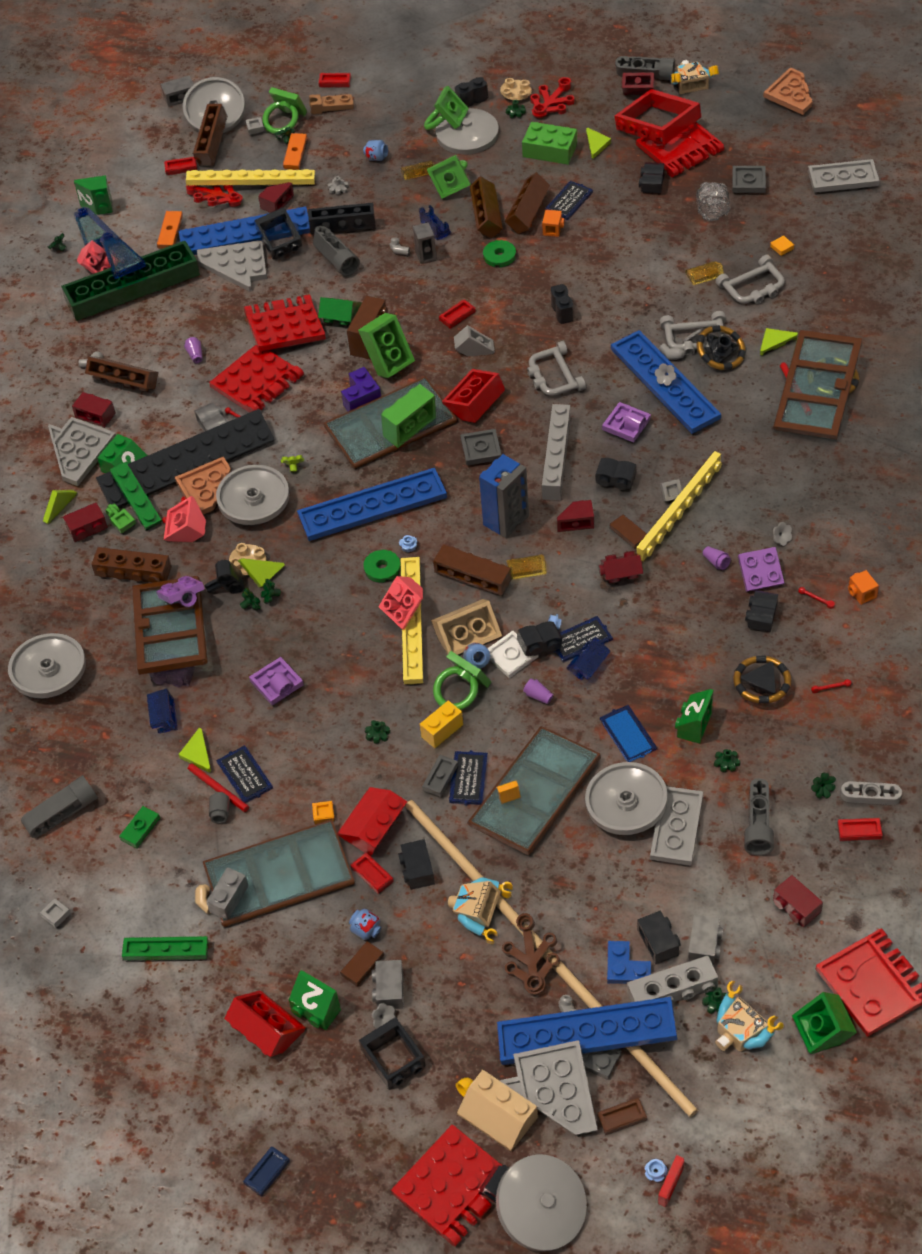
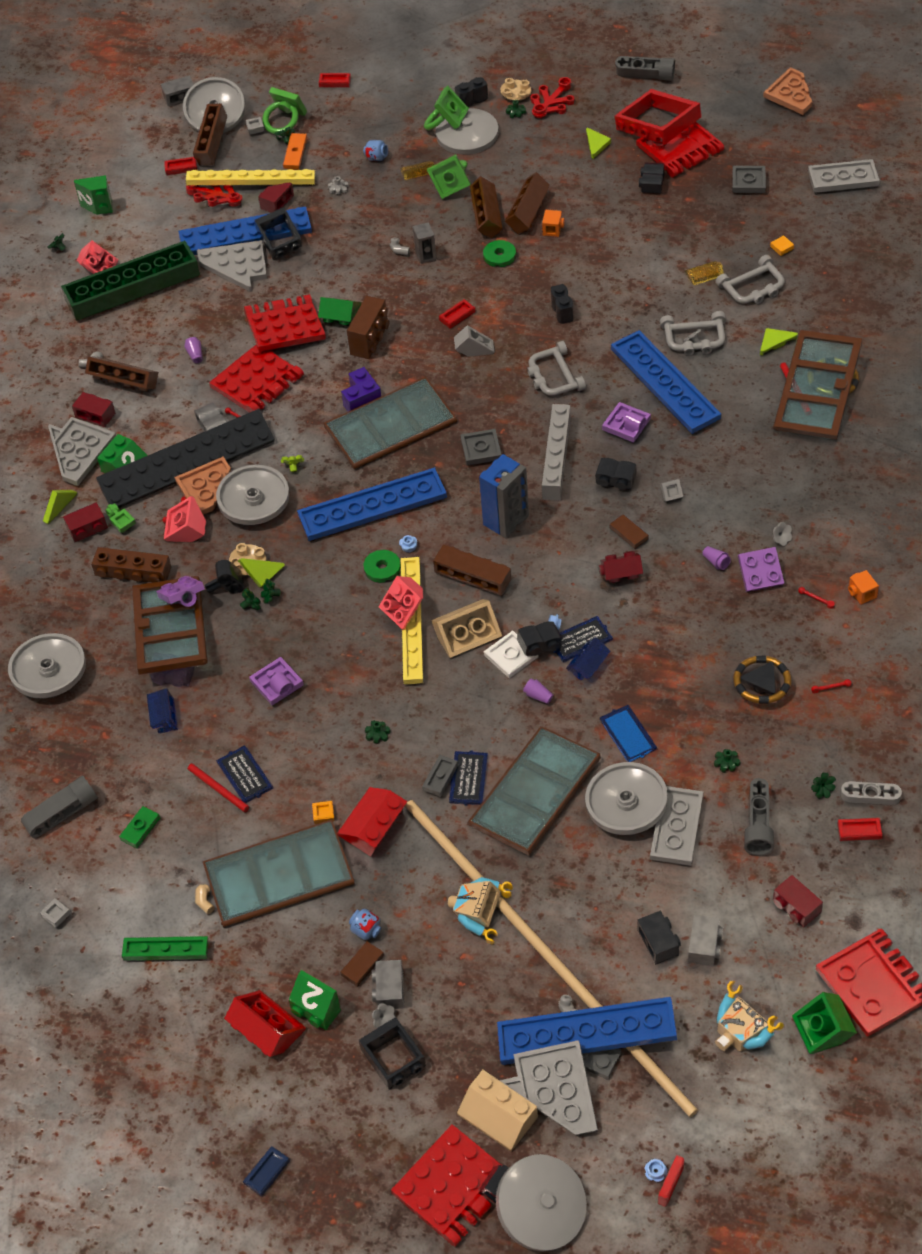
windscreen [73,207,146,279] -> none
green plate [110,462,162,531] -> none
orange tile [157,211,183,249] -> none
lime tile [178,728,211,773] -> none
flat silver brick [206,867,248,920] -> none
dark grey brick [209,792,230,824] -> none
black brick [308,203,376,235] -> none
medium nougat plate [309,94,354,114] -> none
dark grey beam [313,226,360,276] -> none
red tile [351,853,394,894] -> none
bright green brick [358,313,415,378] -> none
bright green brick [381,384,436,448] -> none
black brick [398,839,435,890] -> none
clear blue hinge [419,205,451,240] -> none
yellow brick [420,700,463,748] -> none
bright green tile [433,651,492,710] -> none
red slope [442,369,505,423] -> none
yellow hinge [456,1078,473,1097] -> none
medium blue head [463,643,490,669] -> none
light orange tile [497,781,521,804] -> none
reddish brown plant [502,913,560,995] -> none
clear yellow slope [506,555,547,579] -> none
bright green brick [522,122,577,165] -> none
piece [545,181,593,220] -> none
dark red slope [557,500,594,532] -> none
reddish brown tile [597,1097,647,1135] -> none
blue plate [607,941,651,984] -> none
dark red brick [622,73,655,95] -> none
light grey brick [627,955,718,1004] -> none
light yellow plate [637,451,722,562] -> none
light grey plant [655,363,677,385] -> none
light grey arm [659,343,685,360] -> none
torso [671,60,719,94] -> none
green slope [675,689,714,744] -> none
clear brick [696,182,730,221] -> none
black piece [696,325,746,370] -> none
dark green plant [702,987,728,1014] -> none
black brick [745,590,778,632] -> none

